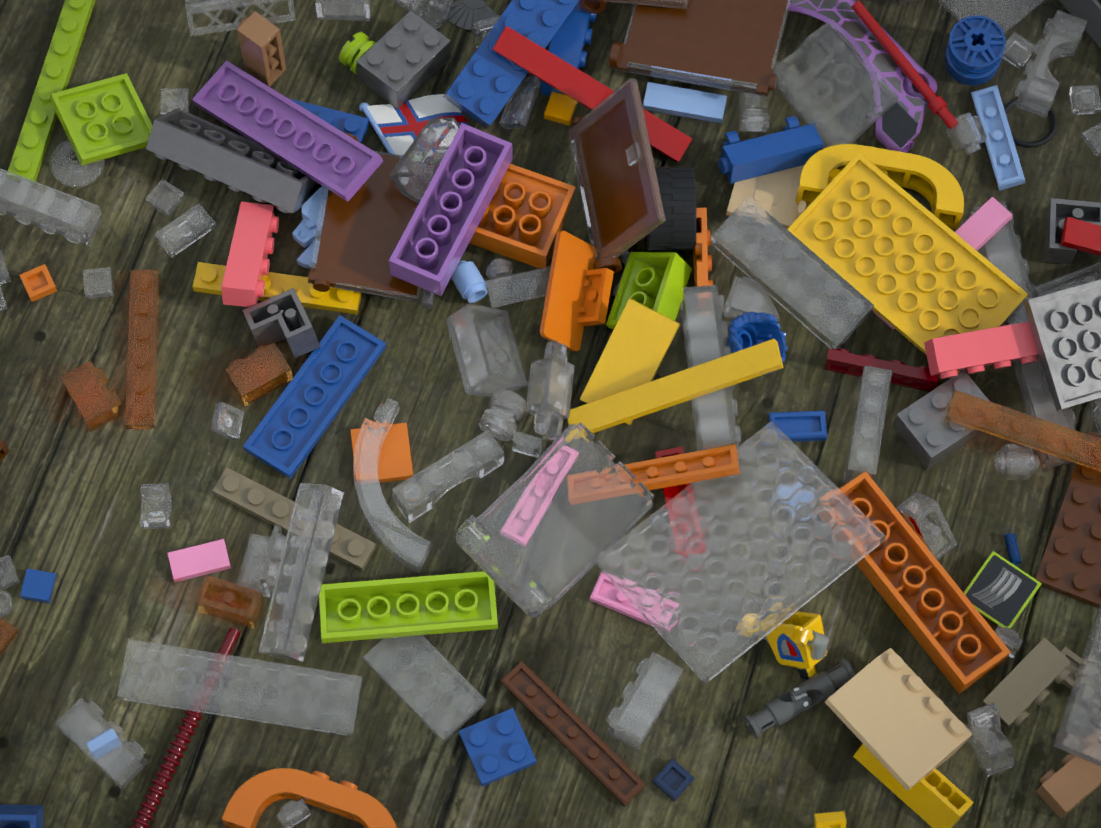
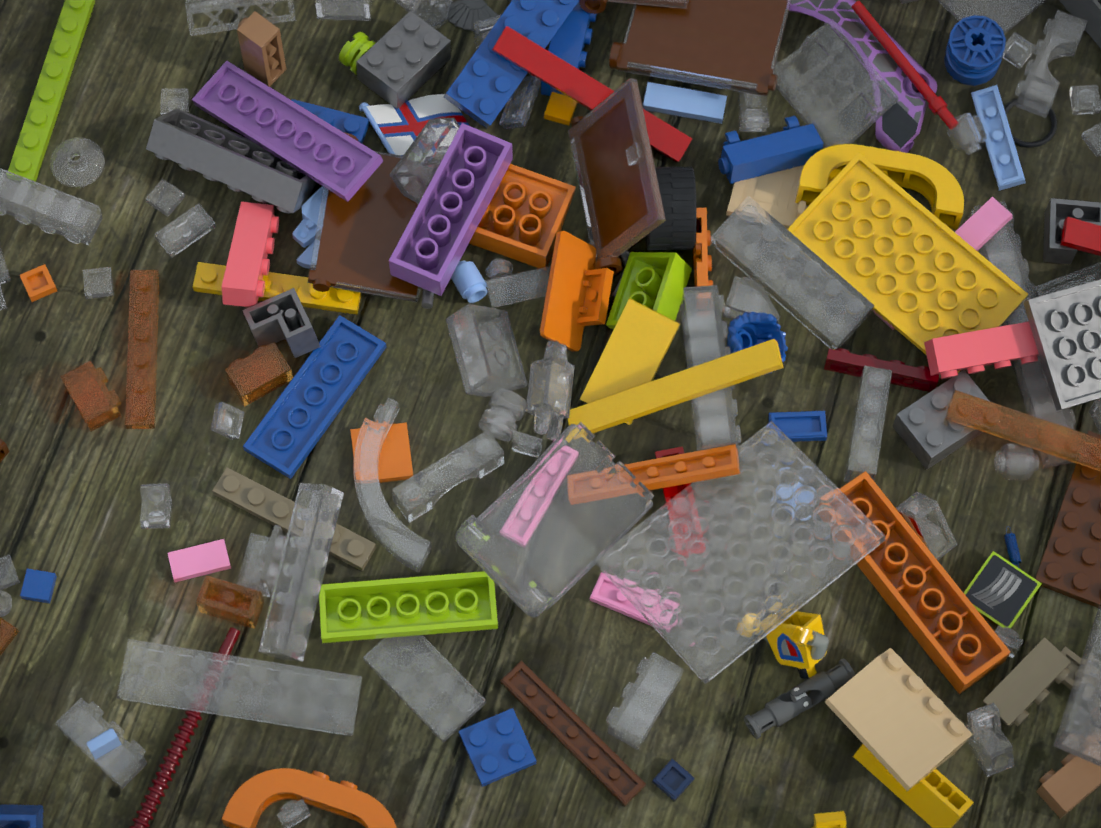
lime plate [50,73,152,166] -> none

